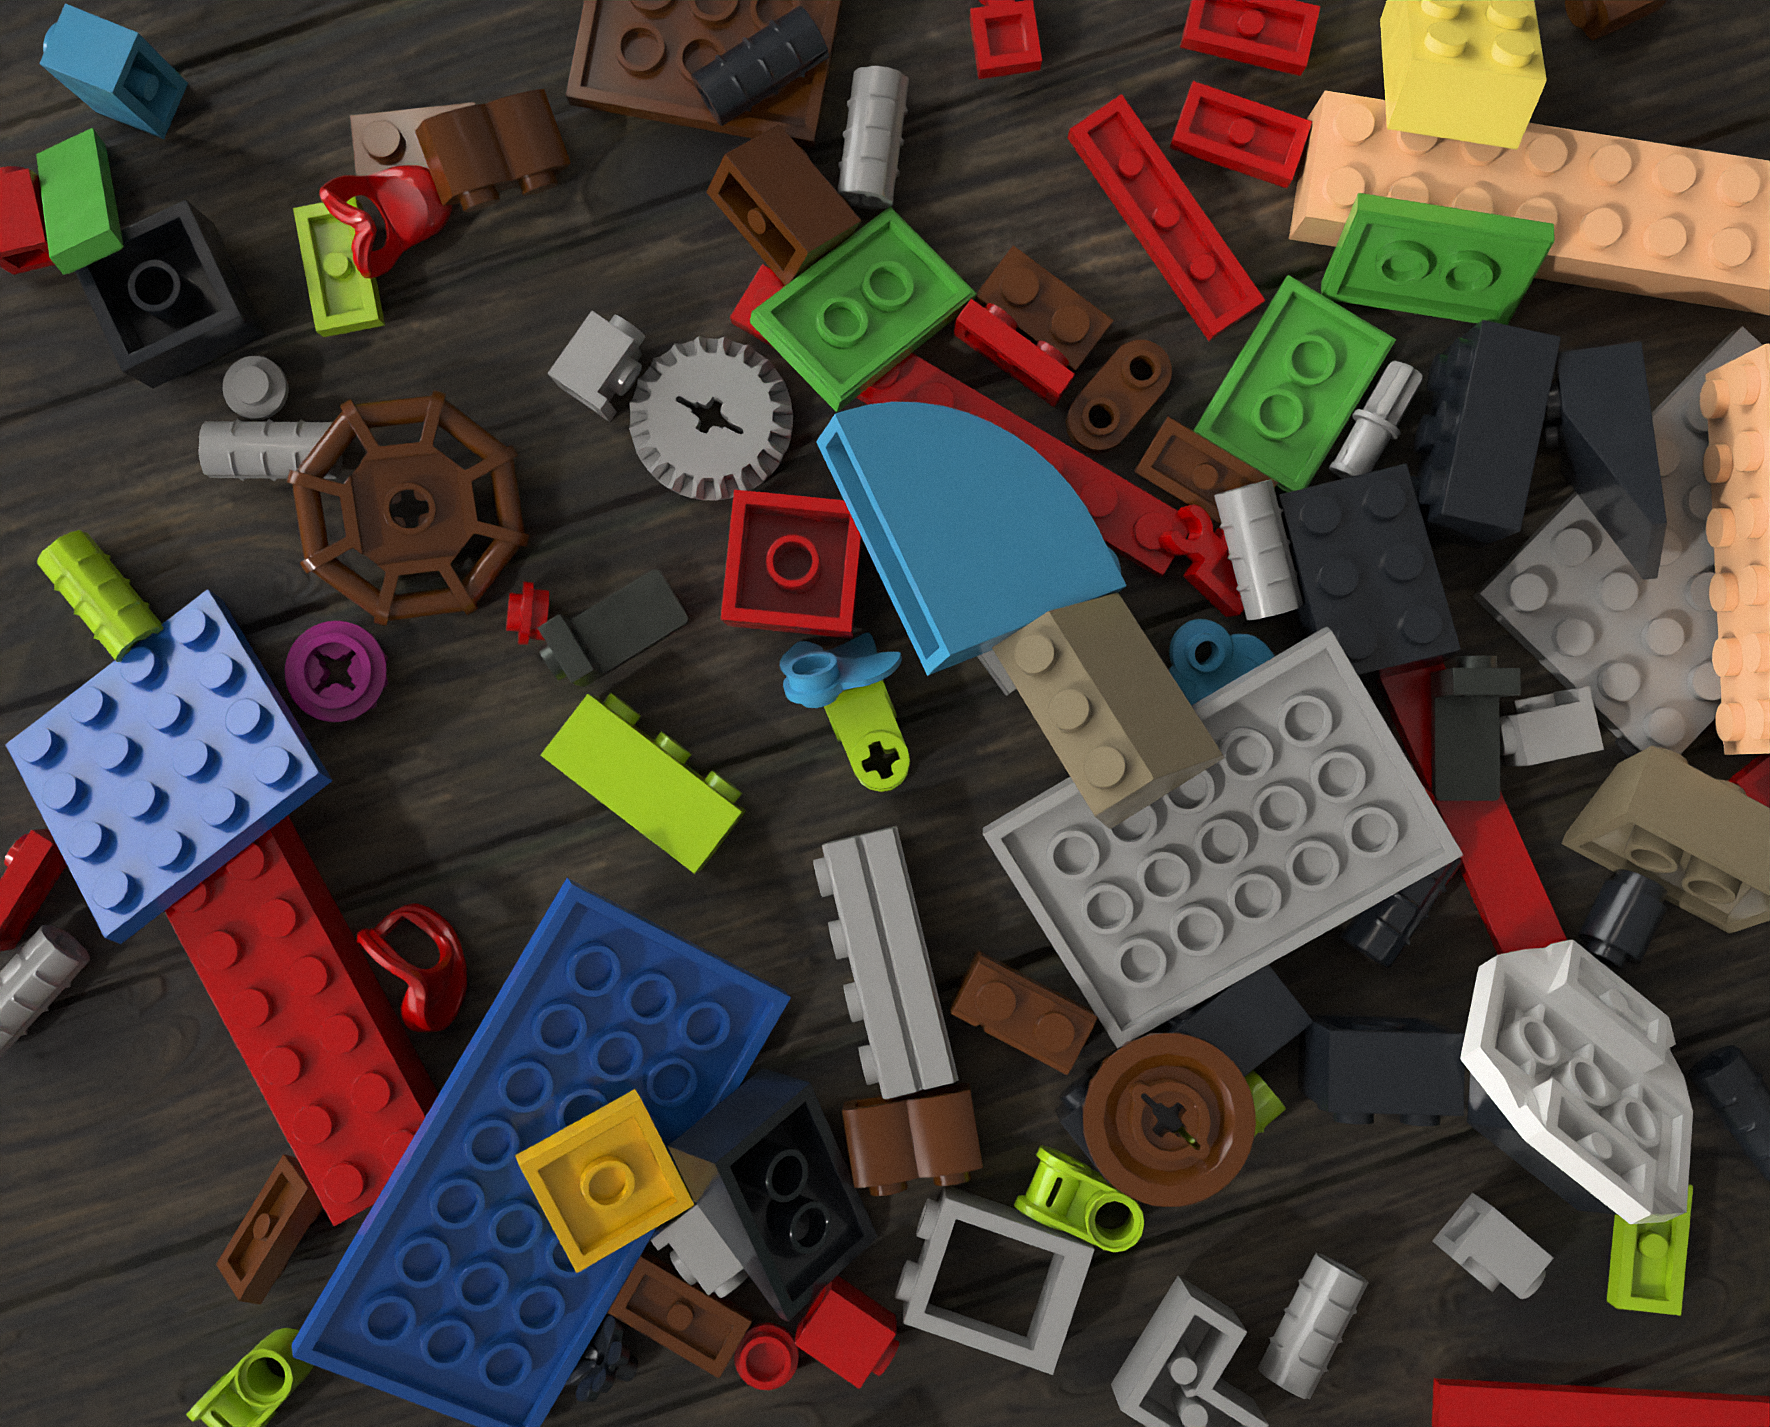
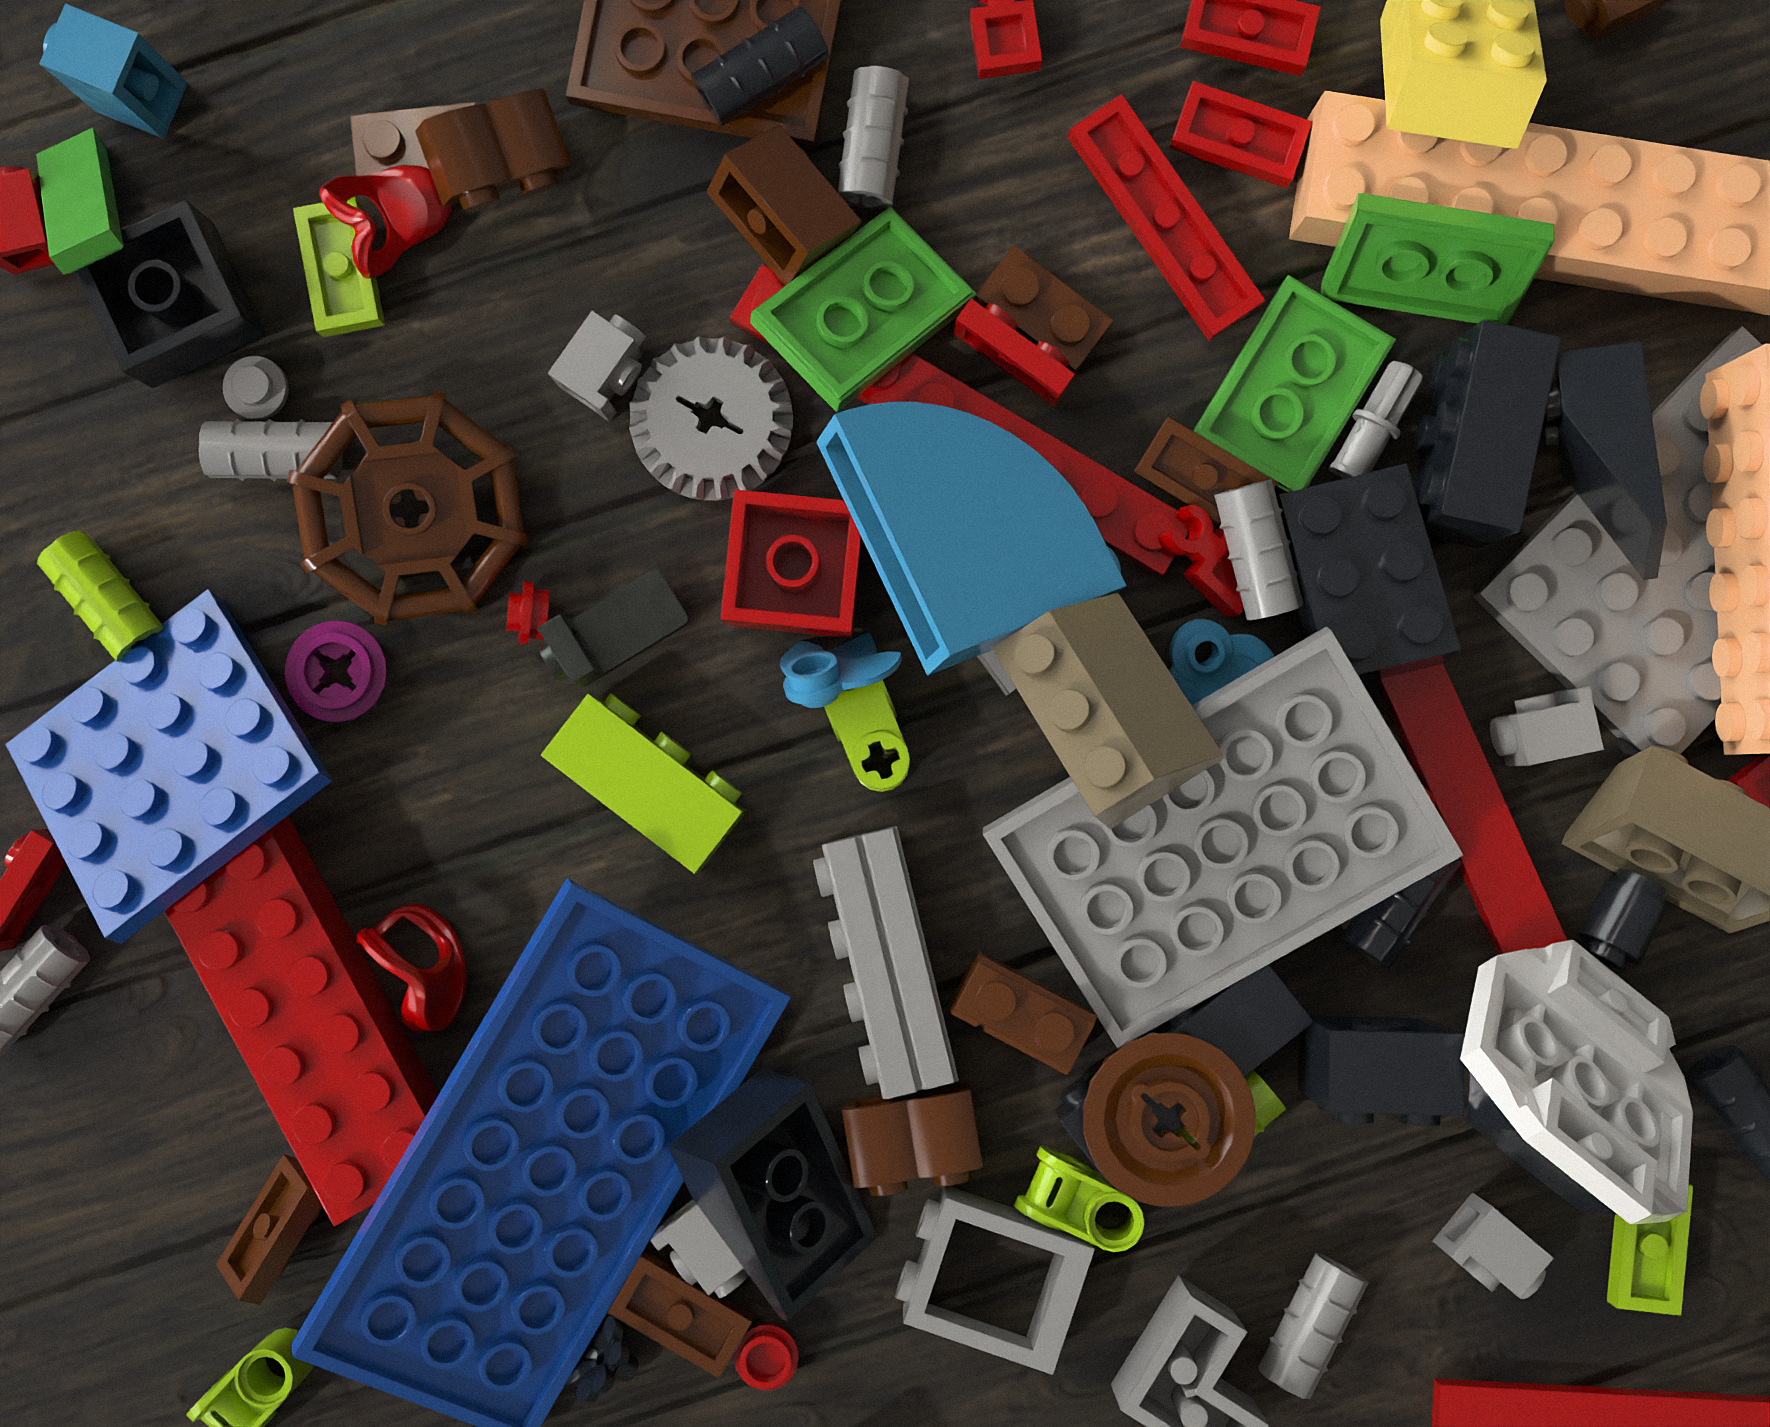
yellow plate [515,1089,694,1273] -> none
red brick [794,1275,900,1389] -> none
reddish brown plate [1066,340,1172,454] -> none
pearl dark grey bracket [1431,656,1521,801] -> none

